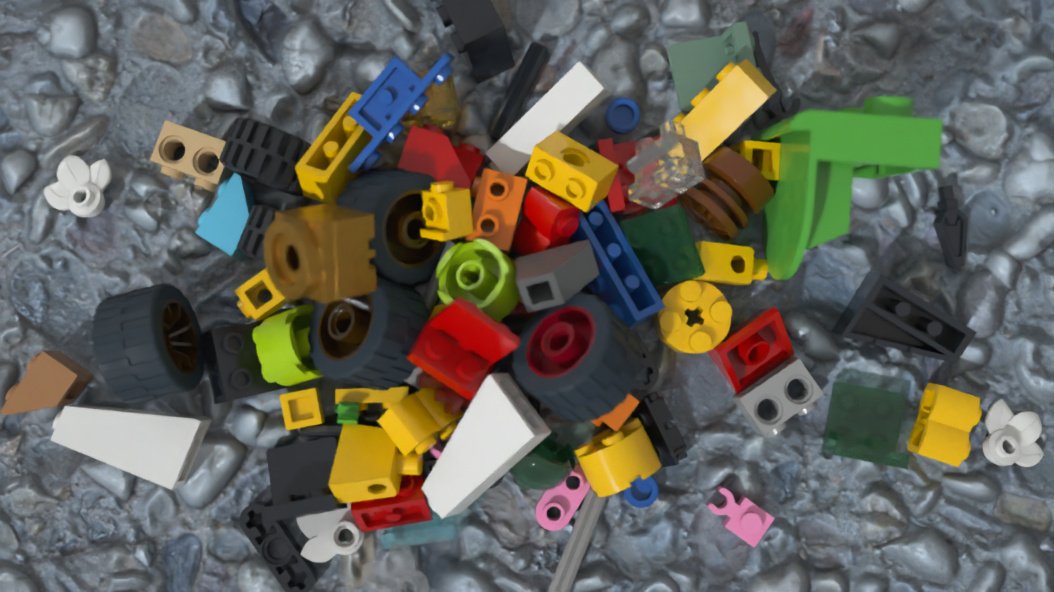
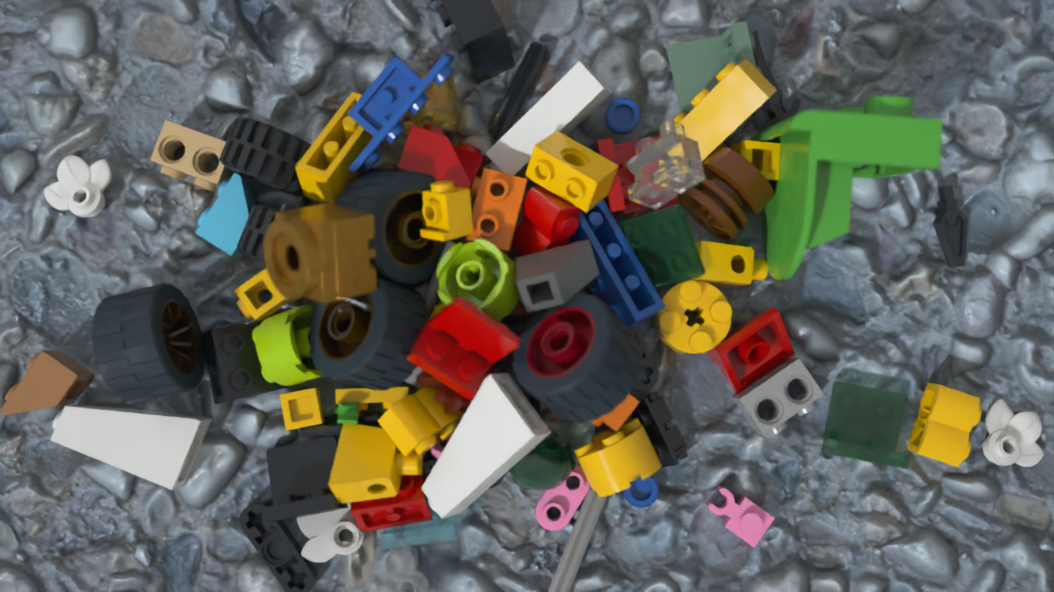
black wedge [831,272,977,363] -> none

